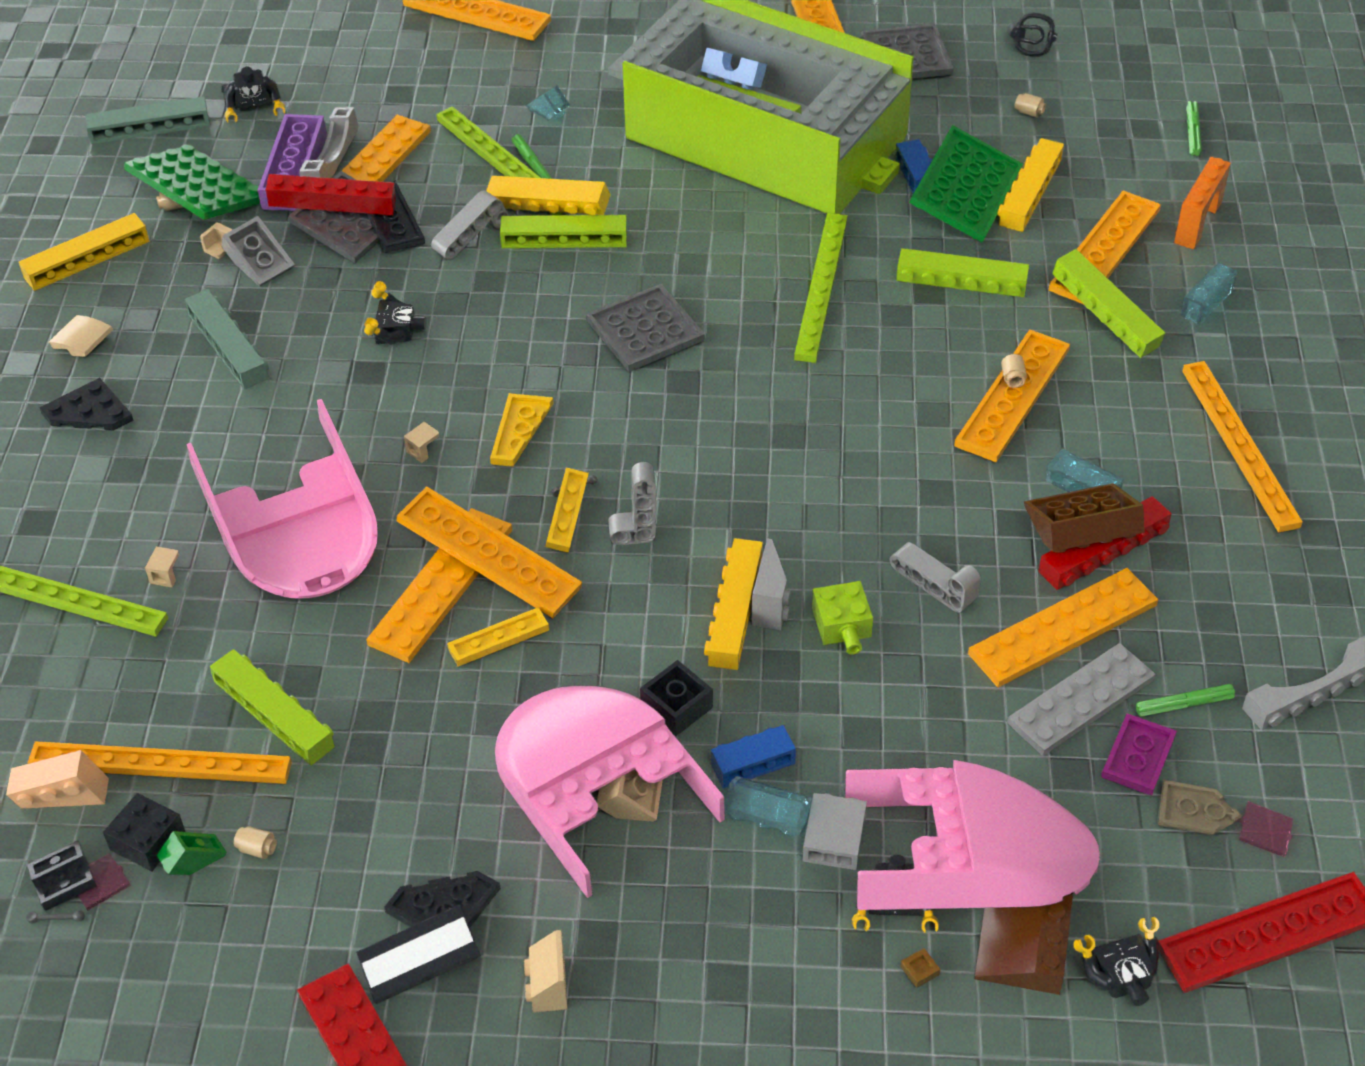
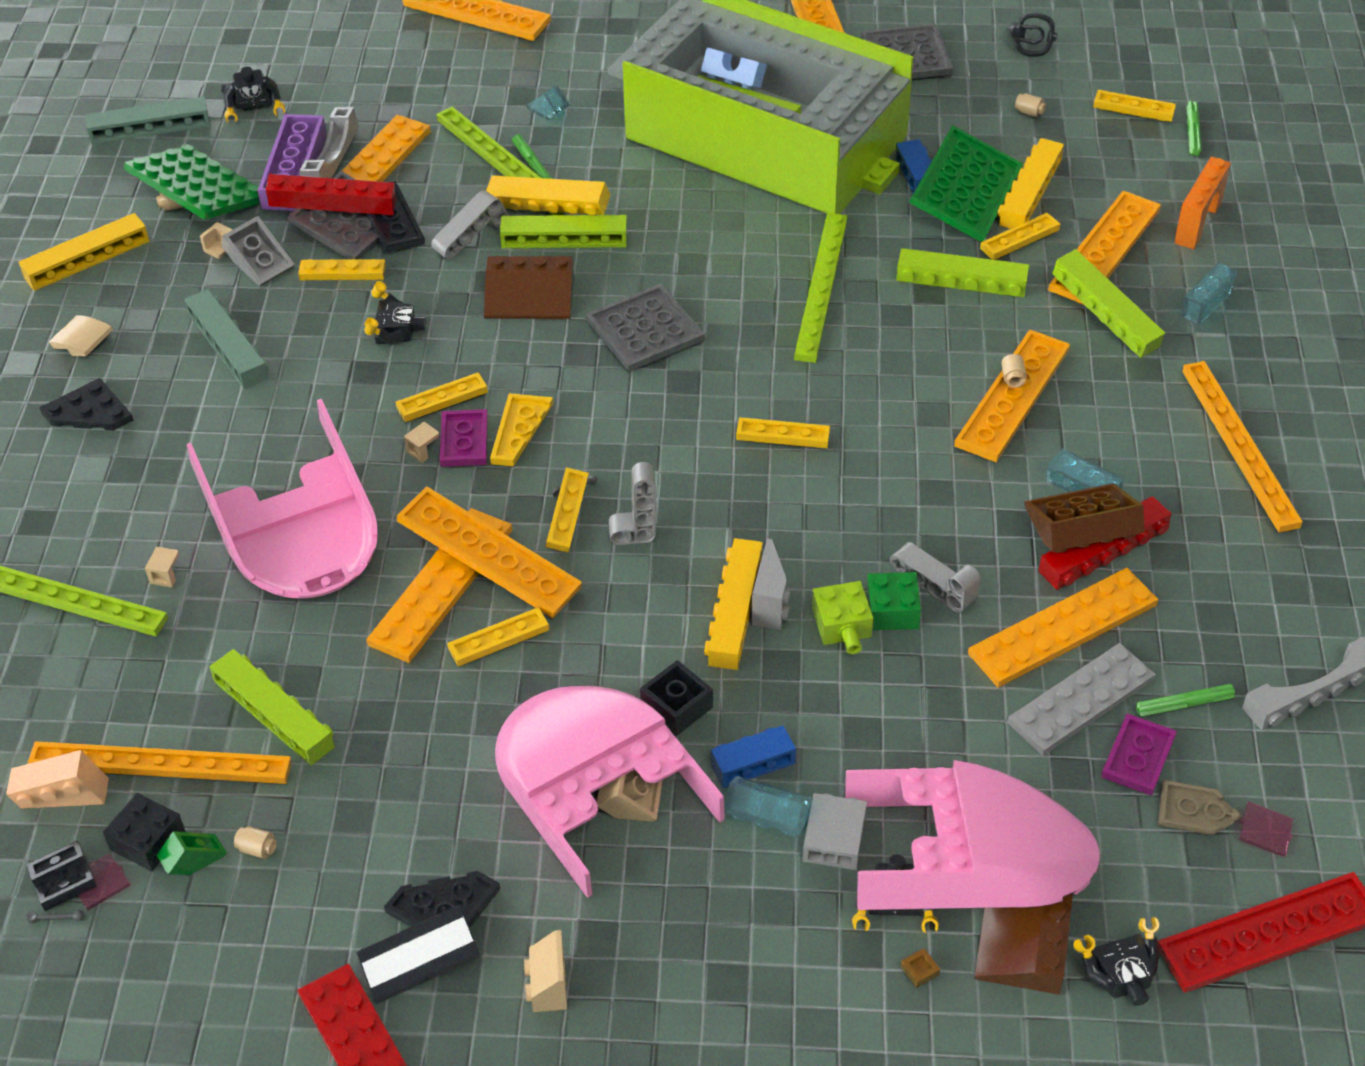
none -> yellow plate [298,259,386,280]
none -> yellow plate [395,372,488,422]
none -> magenta plate [440,409,488,467]
none -> reddish brown slope [484,256,574,319]
none -> yellow plate [736,417,830,448]
none -> green brick [866,572,921,630]
none -> yellow plate [980,213,1060,260]
none -> yellow plate [1093,90,1176,122]

